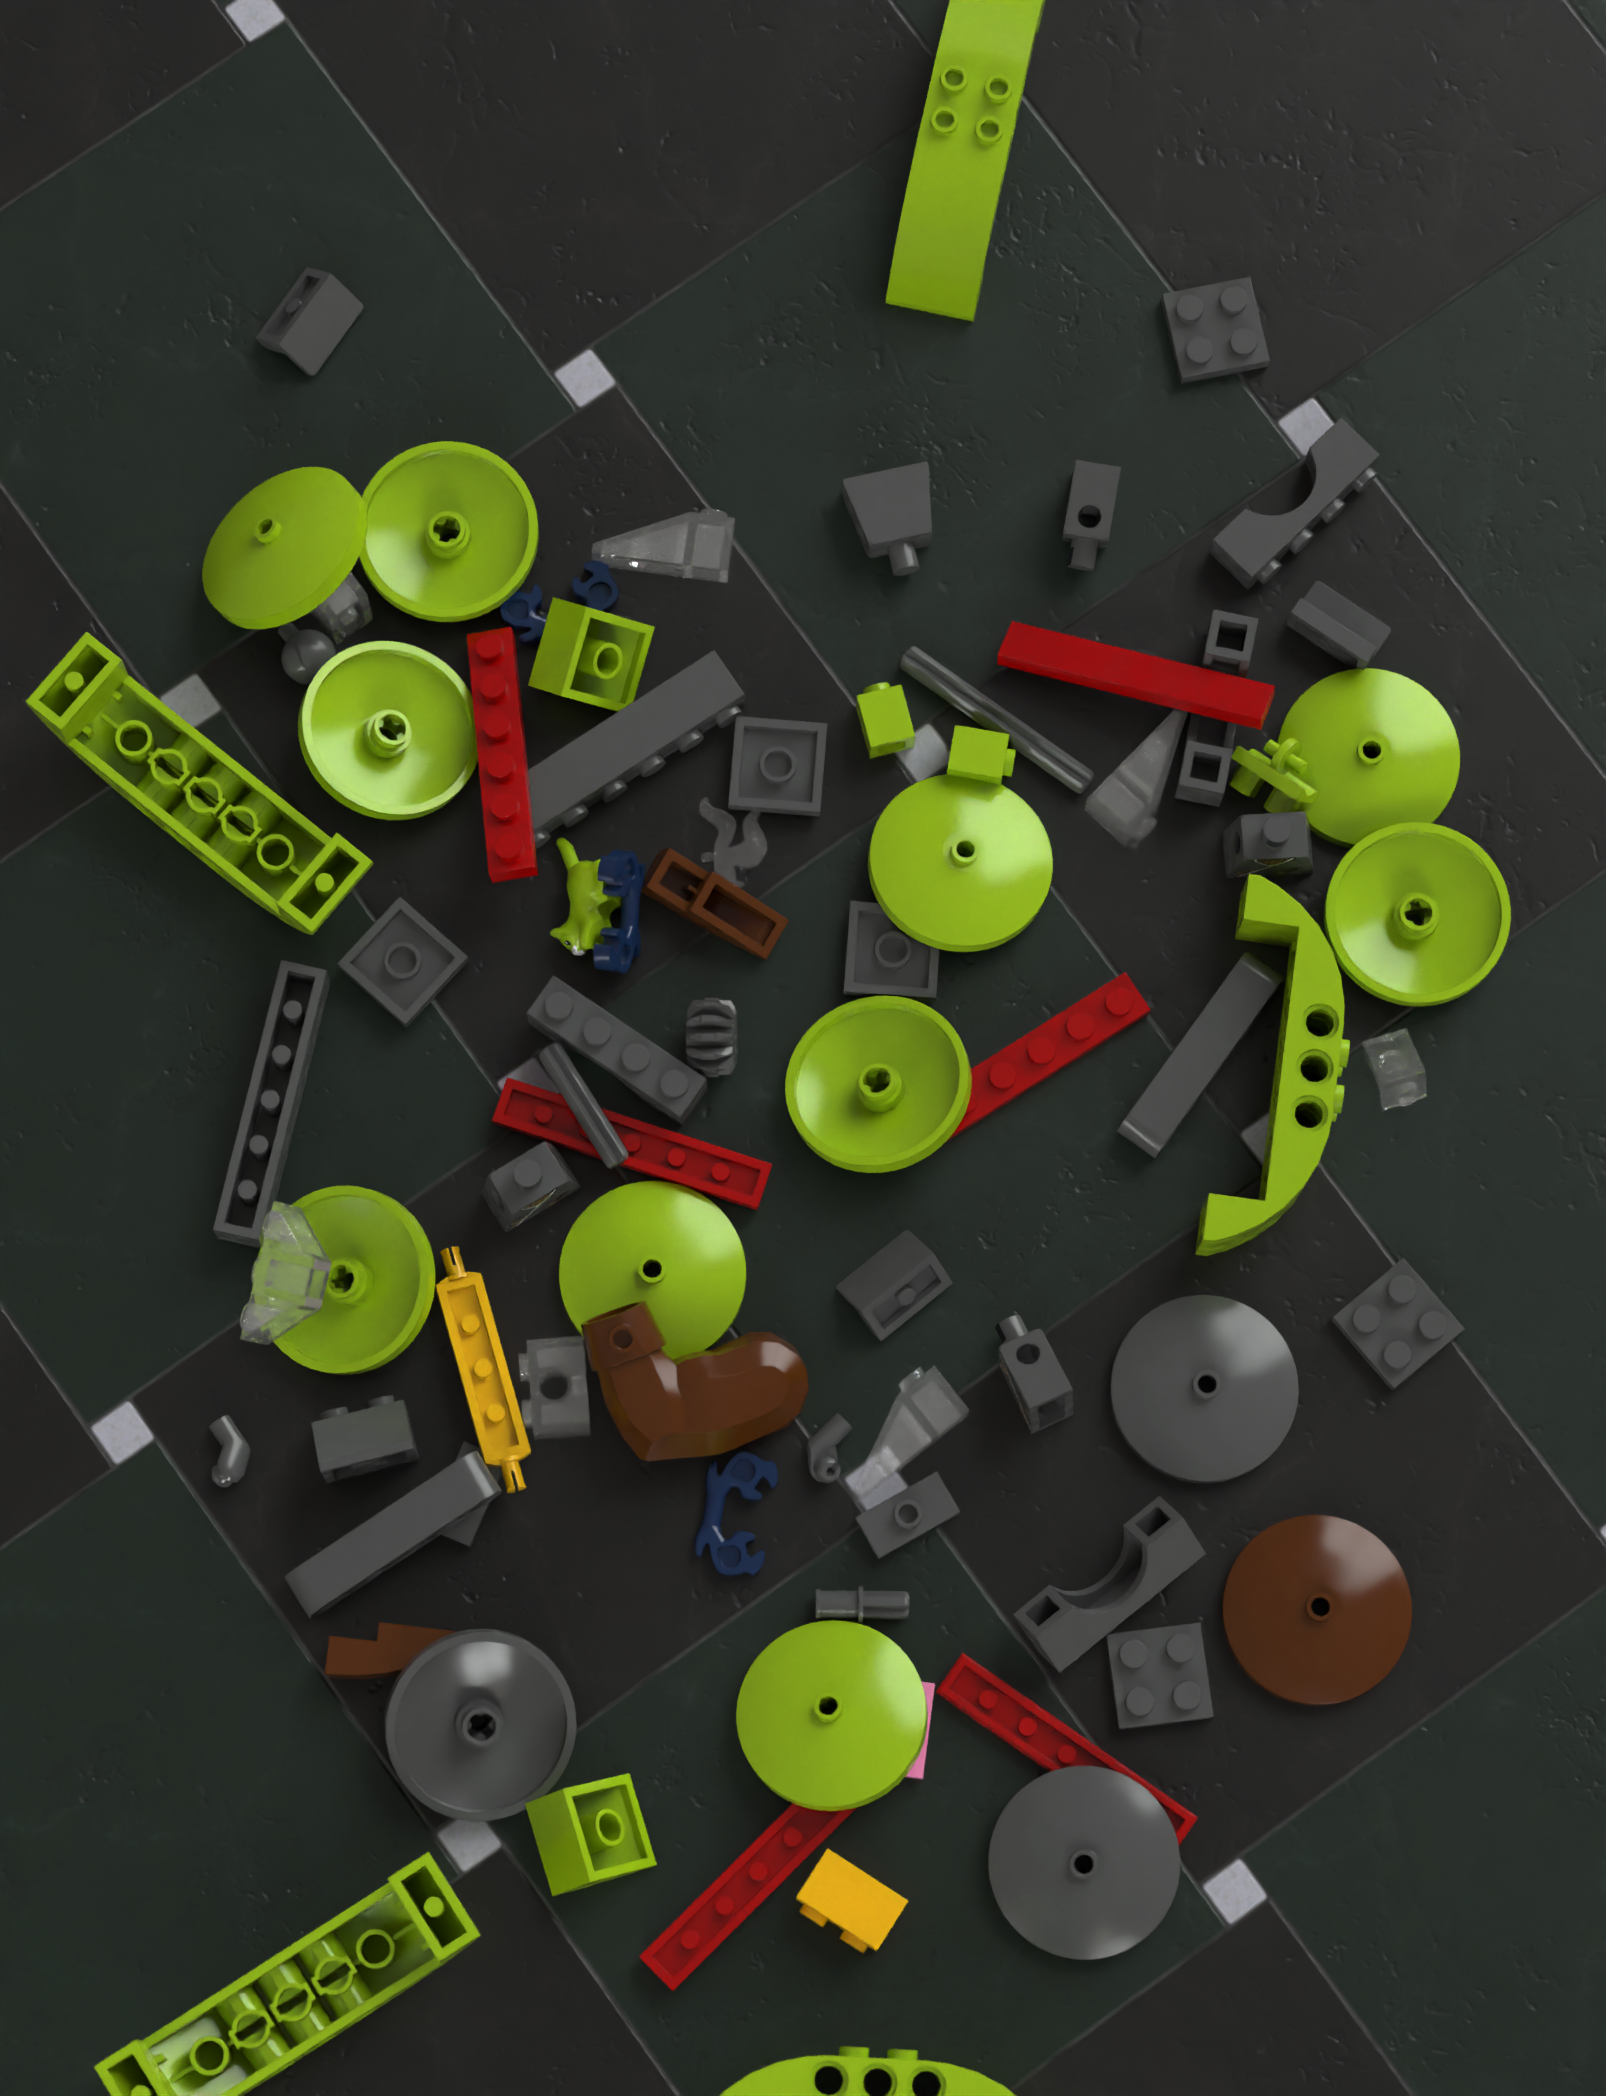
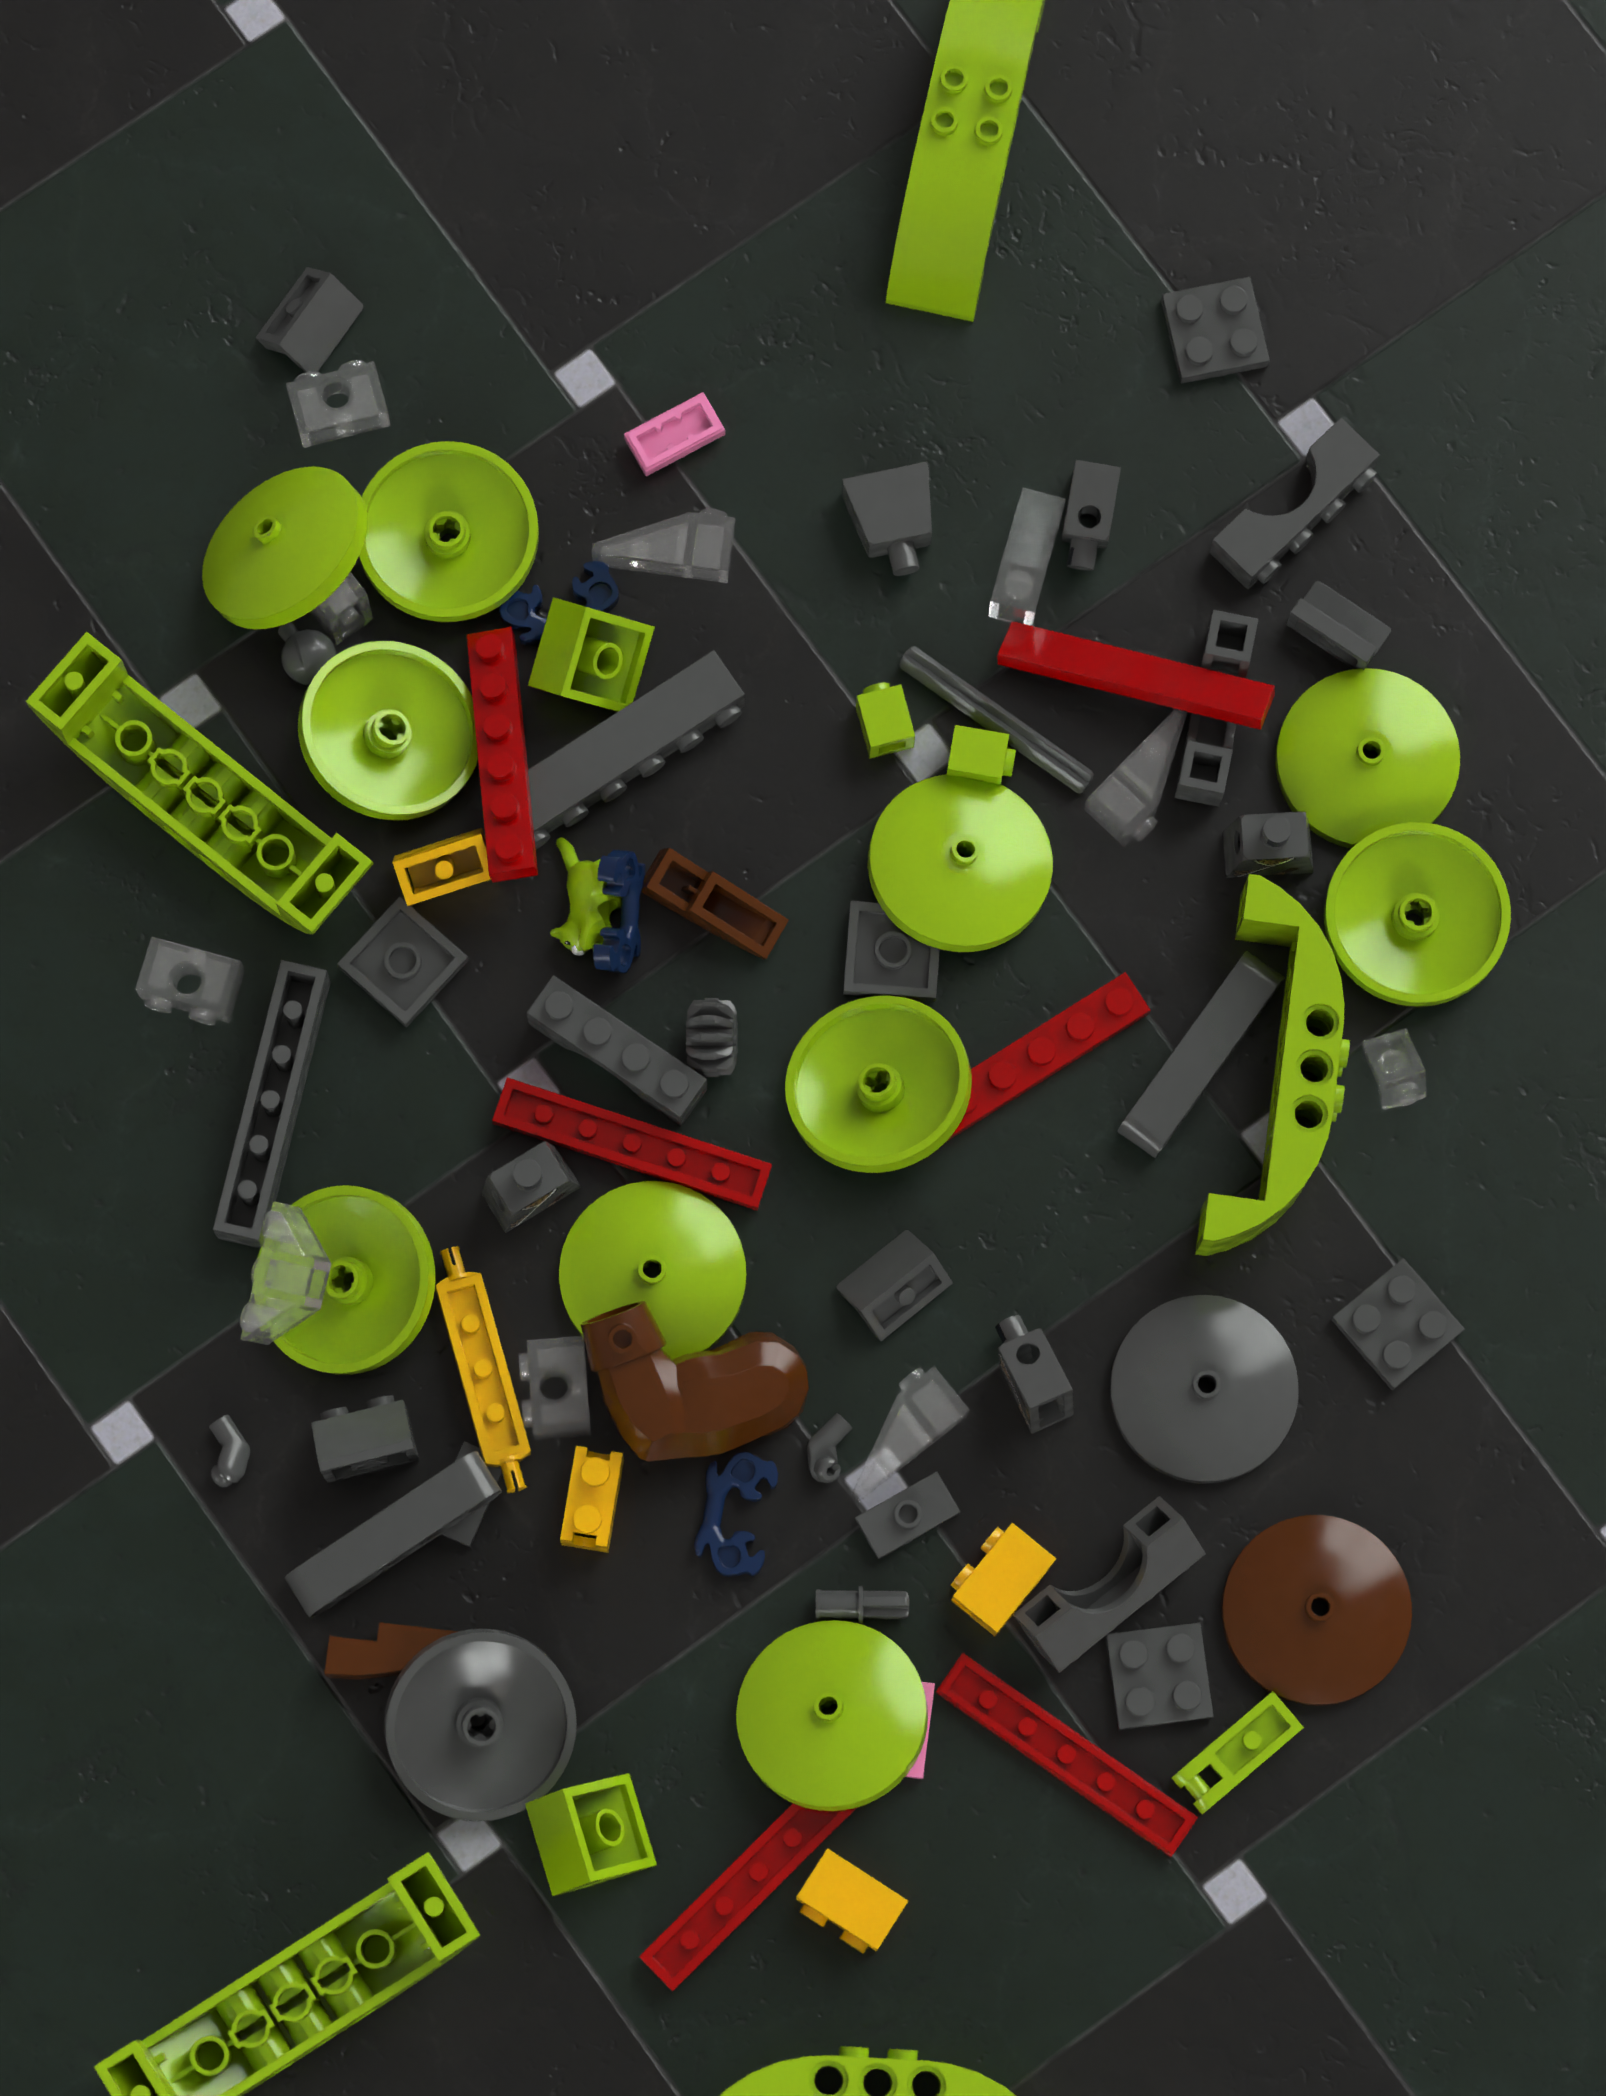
dark grey axle [539,1043,629,1169] -> none
clear piece [700,797,767,889] -> none
dark grey plate [728,716,827,817] -> none
dark grey dish [988,1765,1180,1960] -> none
lime hips [1229,737,1319,813] -> none
none -> clear brick [135,936,245,1026]
none -> clear brick [286,360,391,448]
none -> yellow brick [392,828,491,906]
none -> yellow brick [560,1446,624,1553]
none -> bright pink plate [624,392,725,477]
none -> yellow brick [951,1523,1057,1636]
none -> clear slope [988,488,1066,626]
none -> lime plate [1171,1691,1304,1814]

